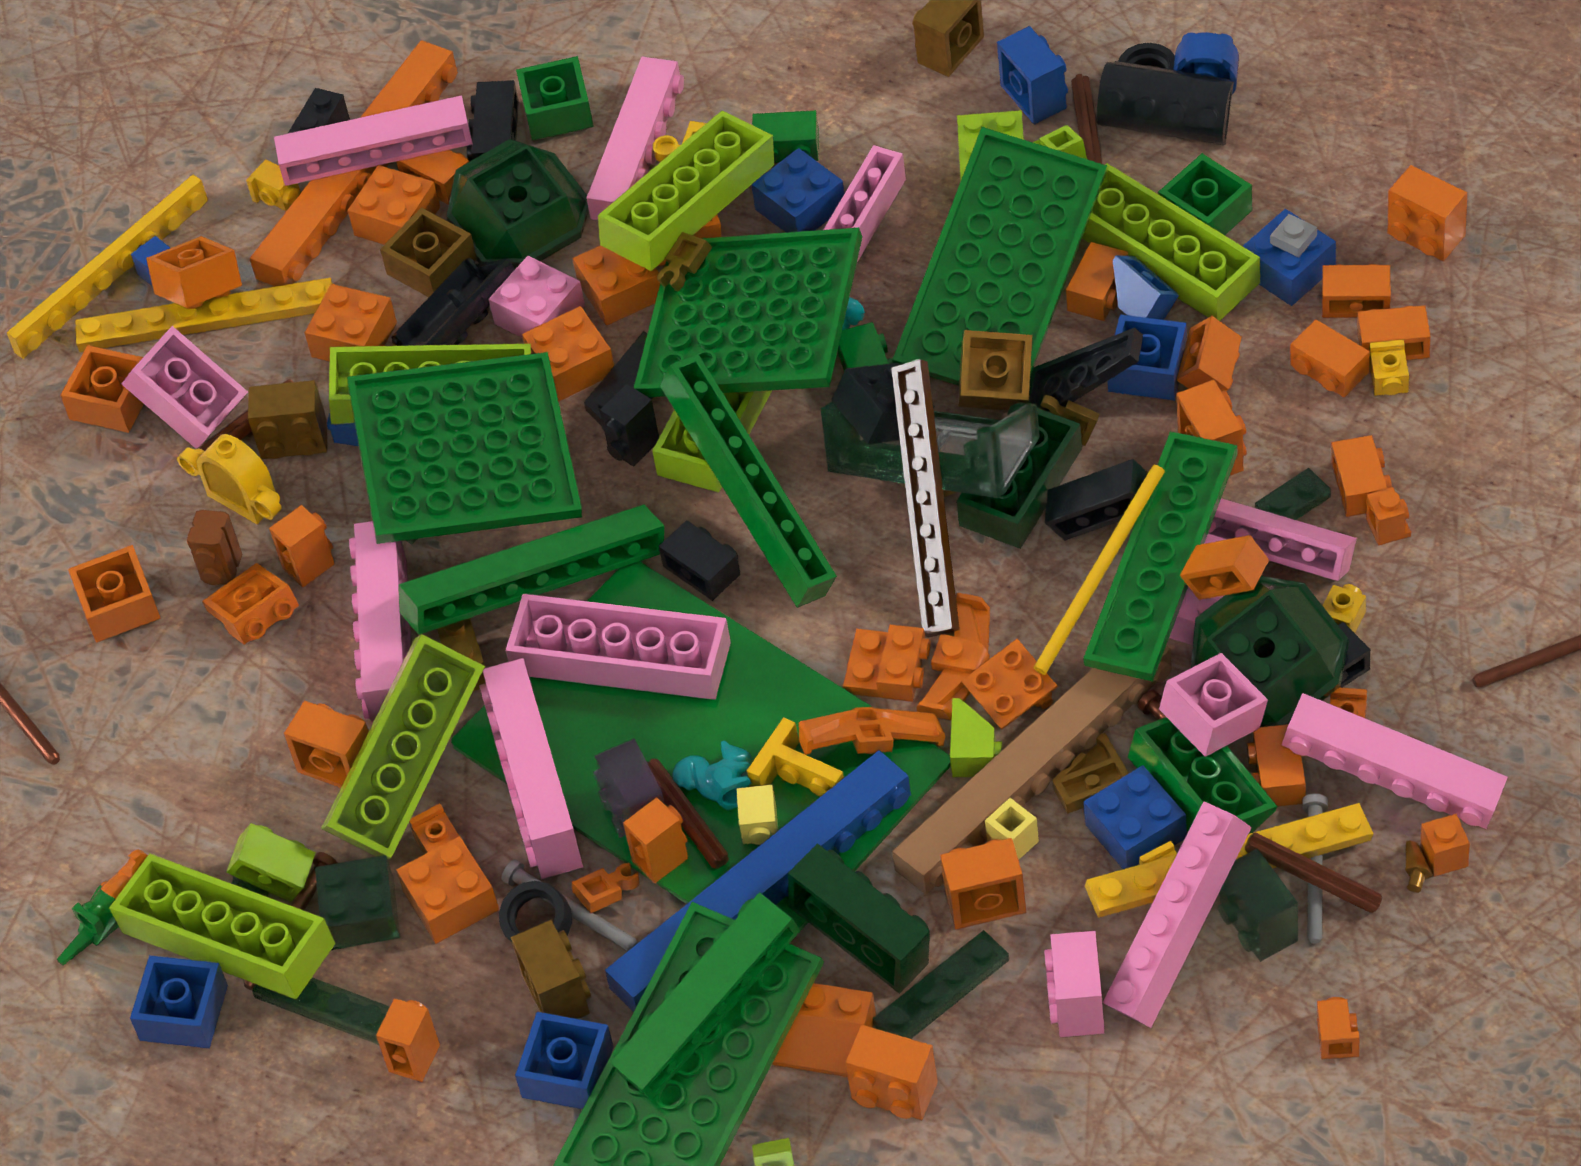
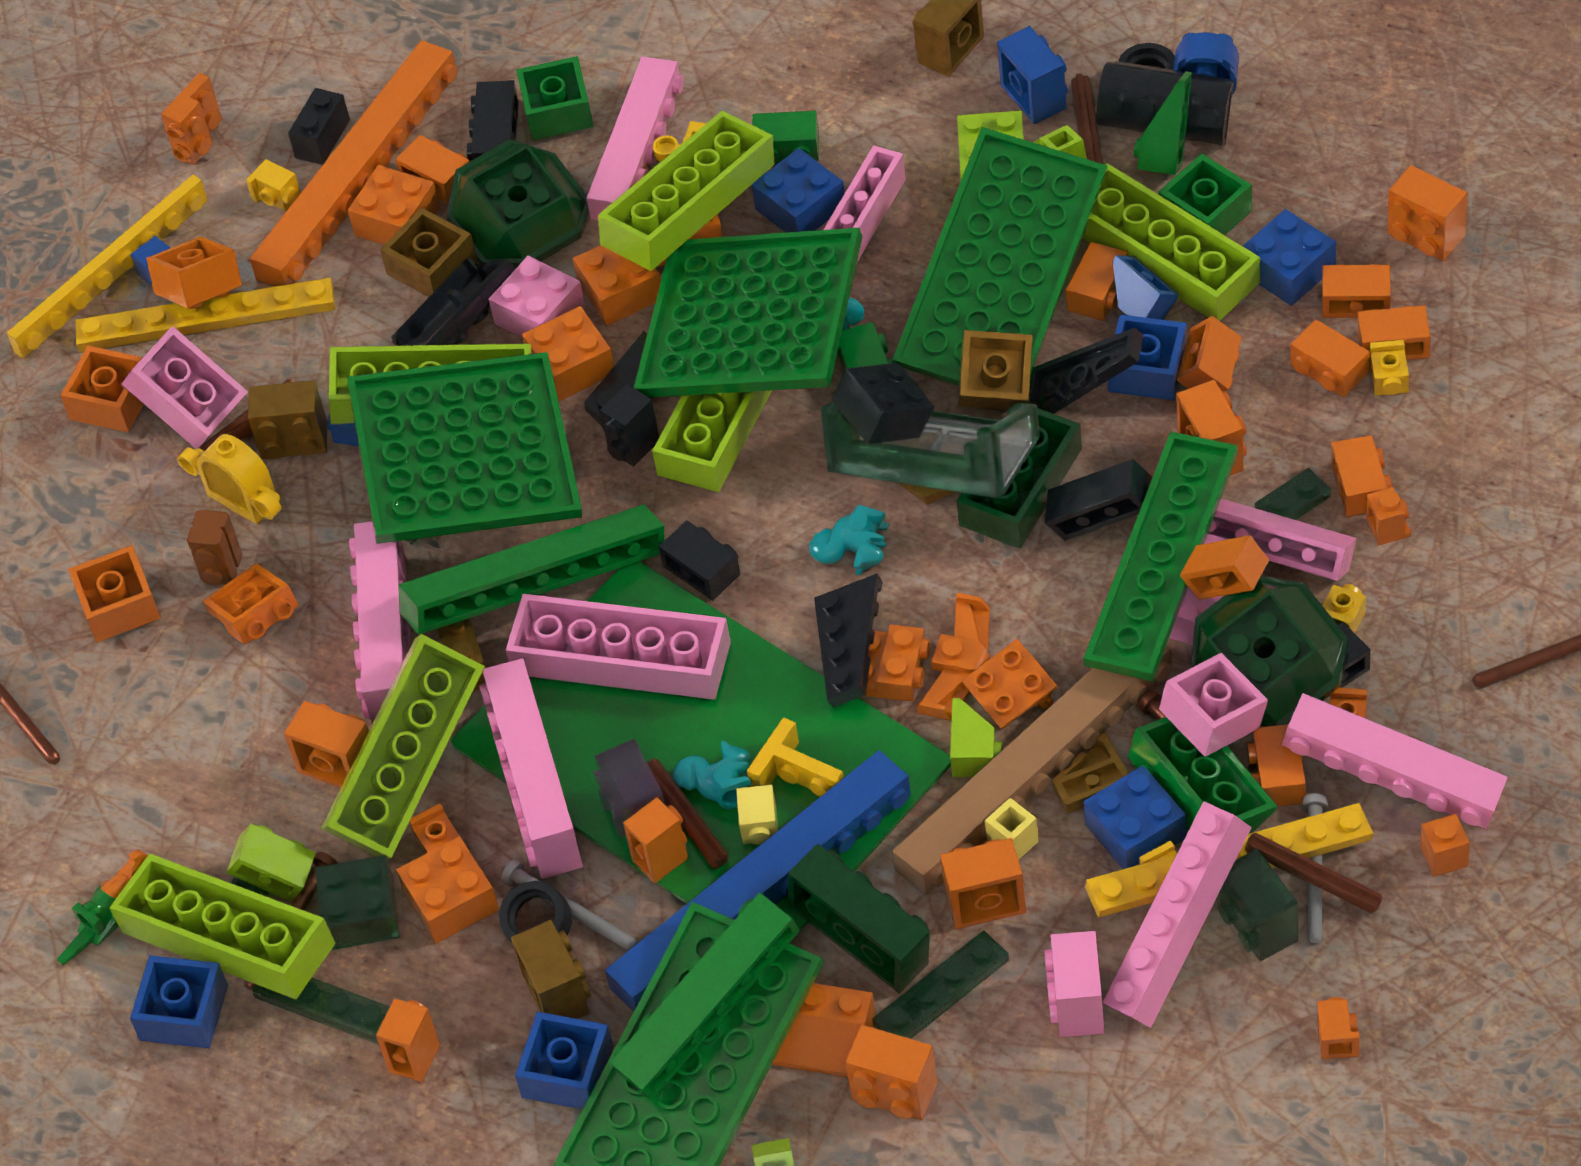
orange brick [269,505,335,588] -> none
bright pink brick [274,96,473,186] -> none
orange brick [304,284,397,362] -> none
orange plate [572,863,639,913] -> none
pearl gold plate [657,232,712,291] -> none
green brick [660,354,837,608] -> none
orange plate [799,707,946,755] -> none
plate [891,359,960,637] -> none
yellow piece [1033,464,1165,675] -> none
pearl gold plate [1041,395,1100,446] -> none
light grey plate [1270,214,1317,258] -> none
pearl gold bar [1405,840,1433,893] -> none
none -> orange plate [161,72,222,165]
none -> teal animal [809,505,889,576]
none -> black wing [814,573,883,707]
none -> green slope [1134,71,1192,175]

